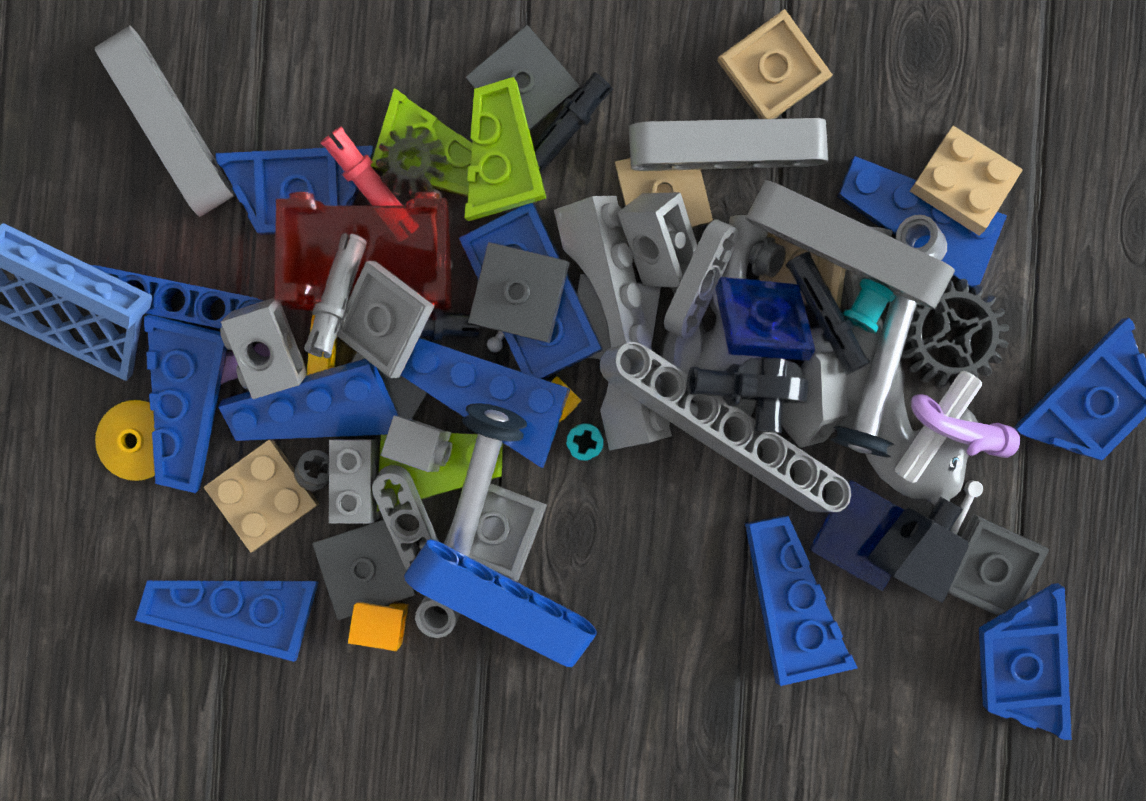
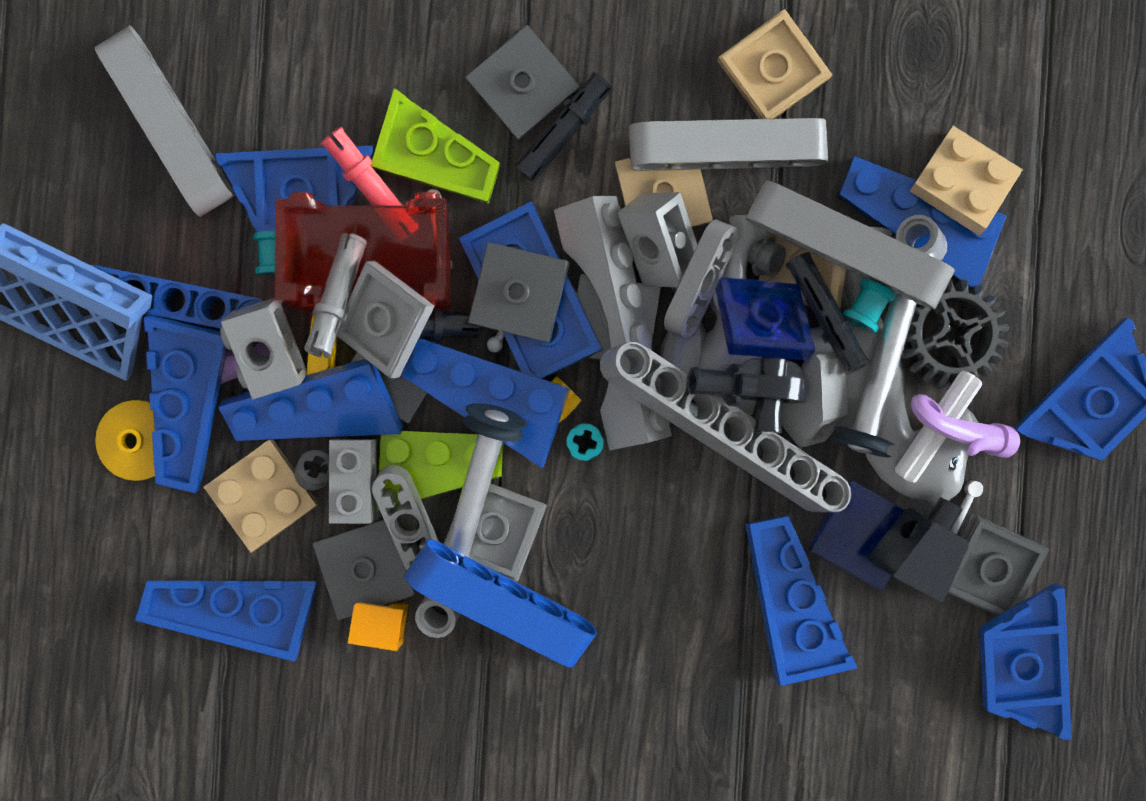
clear smoke gear [376,126,448,199] -> none
light grey brick [380,415,452,472] -> none
lime wing [464,77,547,221] -> none
none -> teal bush [253,231,293,276]

